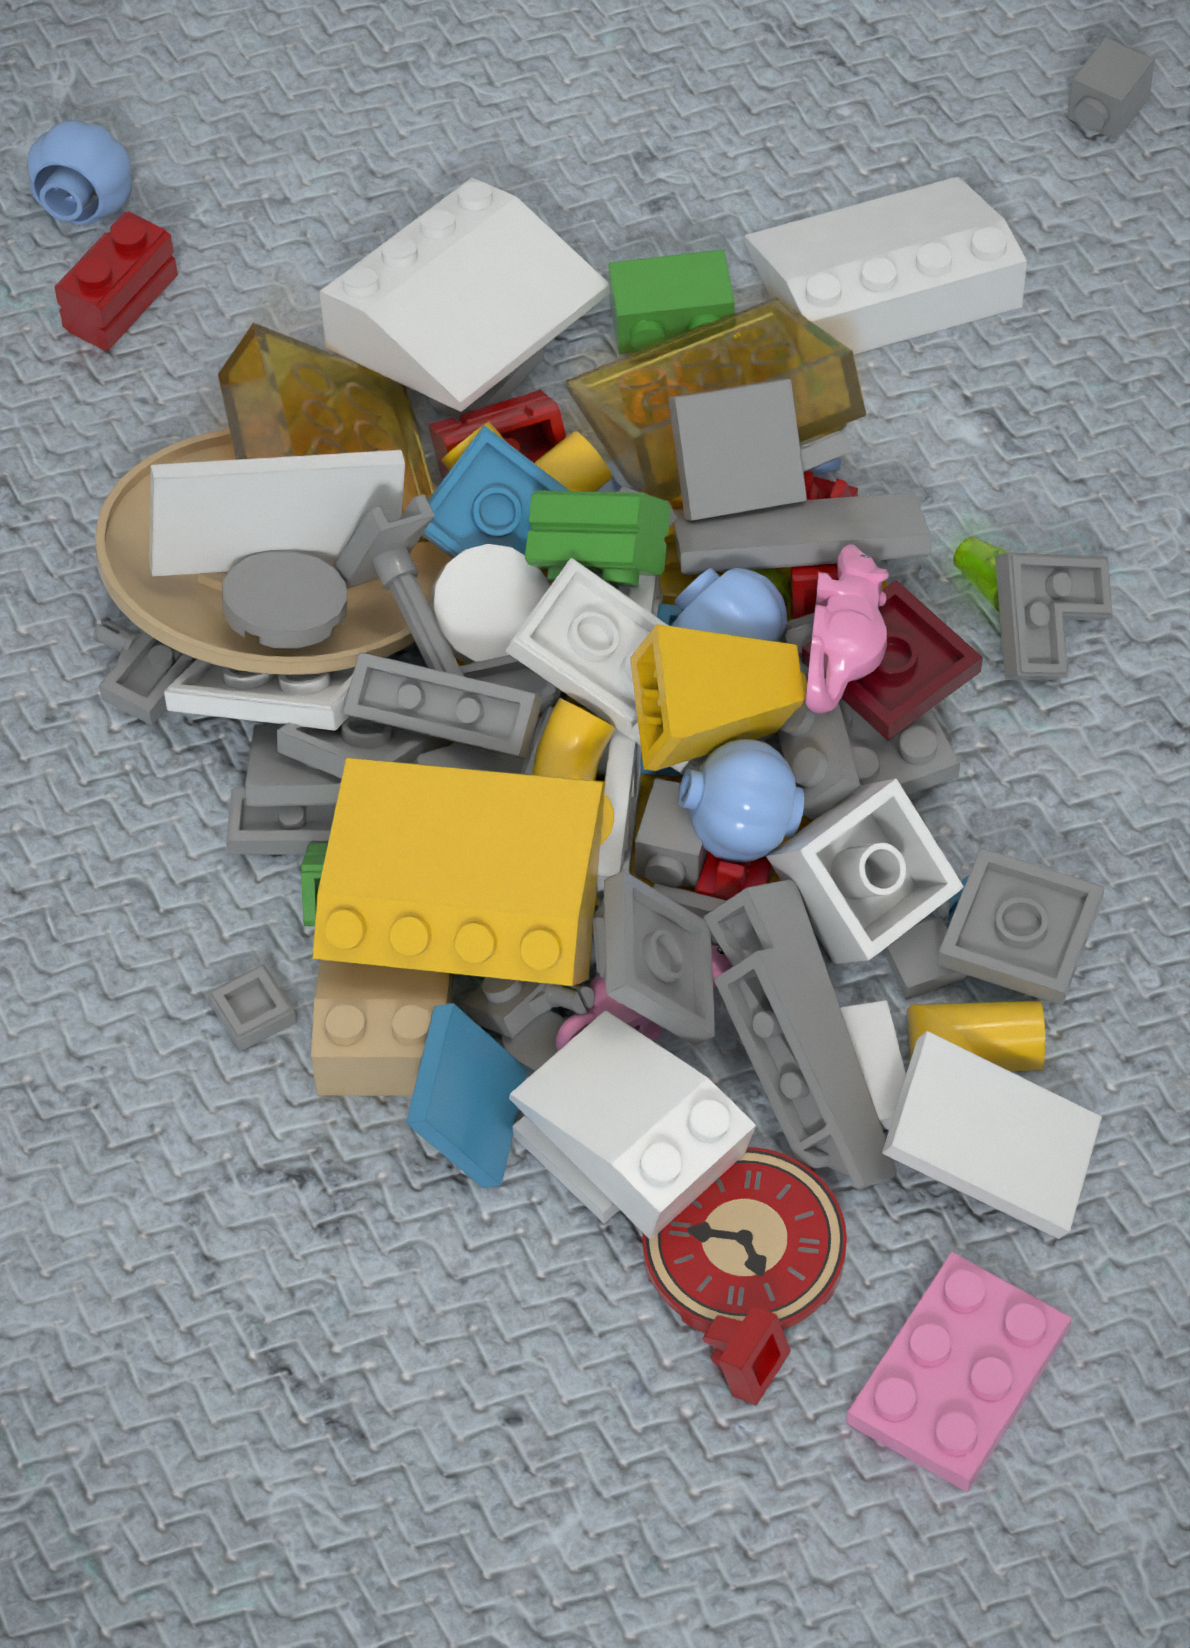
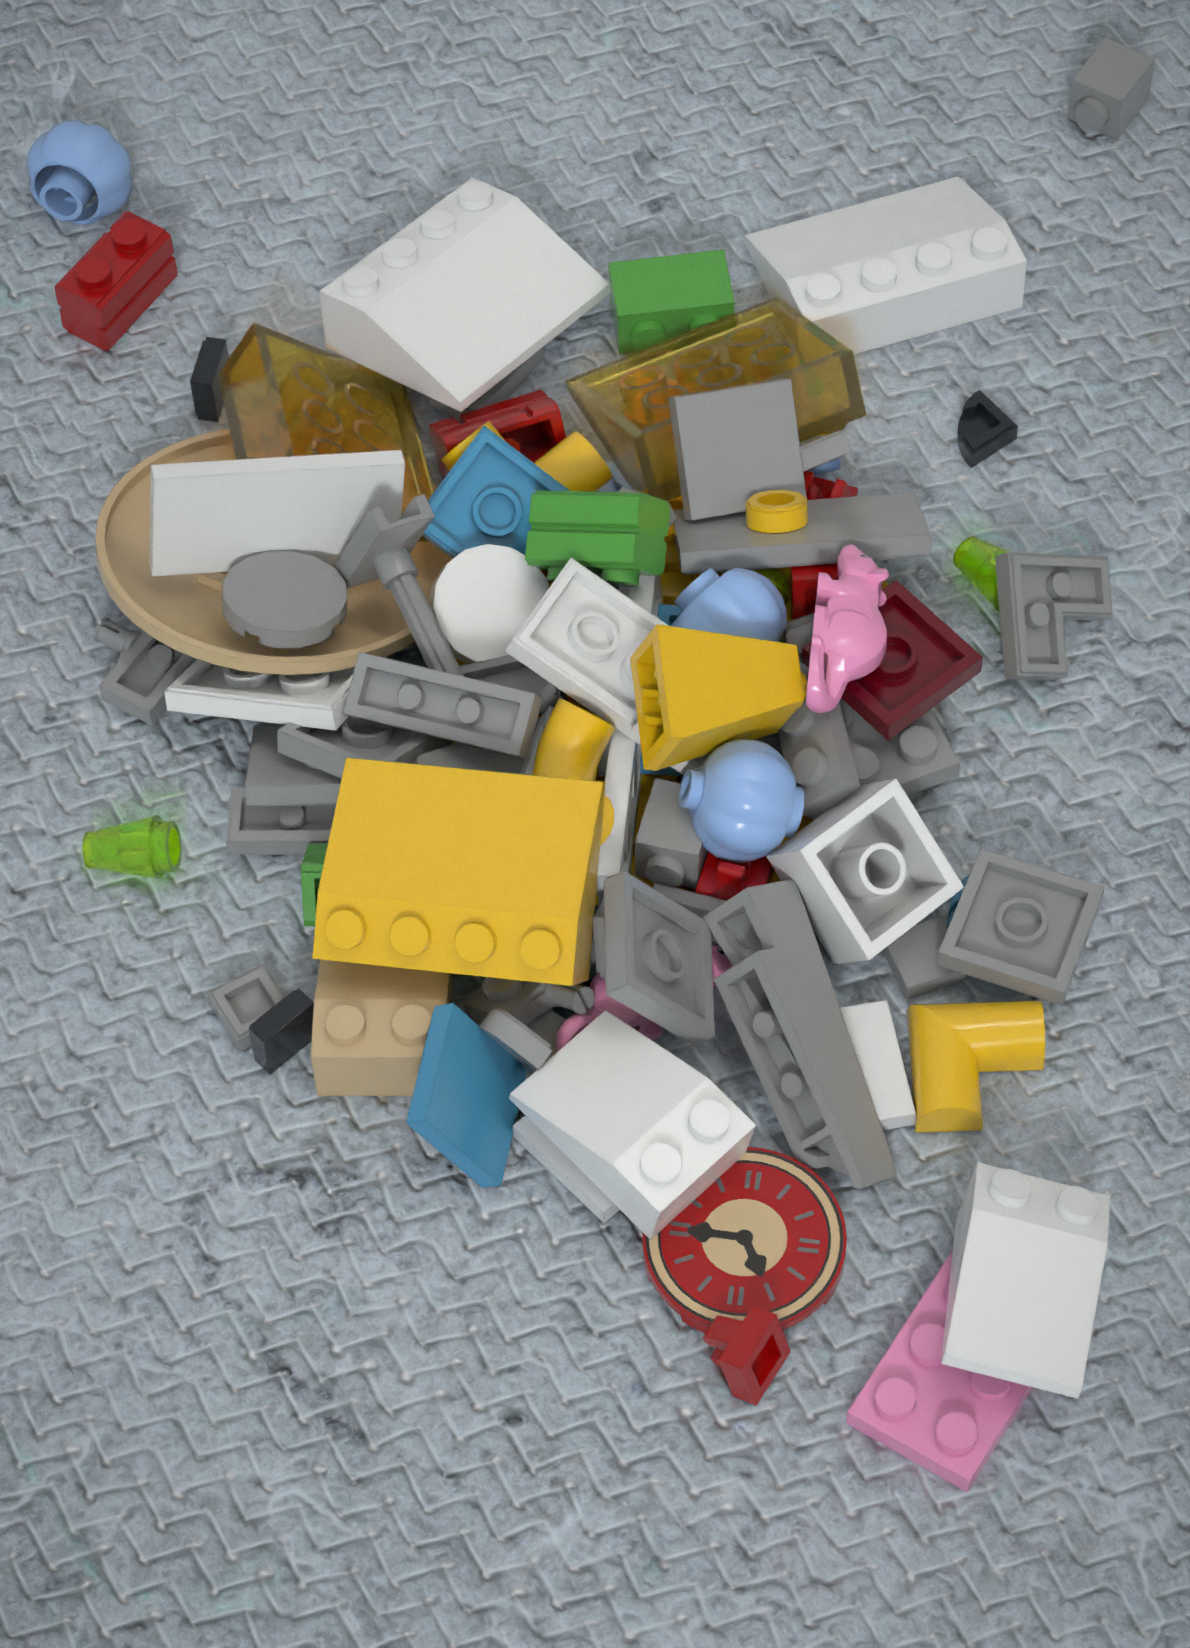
white tile [882,1031,1102,1239] -> none
none -> clear neon green cone [82,815,182,879]
none -> black tile [190,337,232,422]
none -> black tile [249,988,314,1075]
none -> light grey tile [479,1007,553,1069]
none -> yellow tile [745,490,808,533]
none -> white slope [941,1162,1110,1399]
none -> black tile [957,390,1018,468]

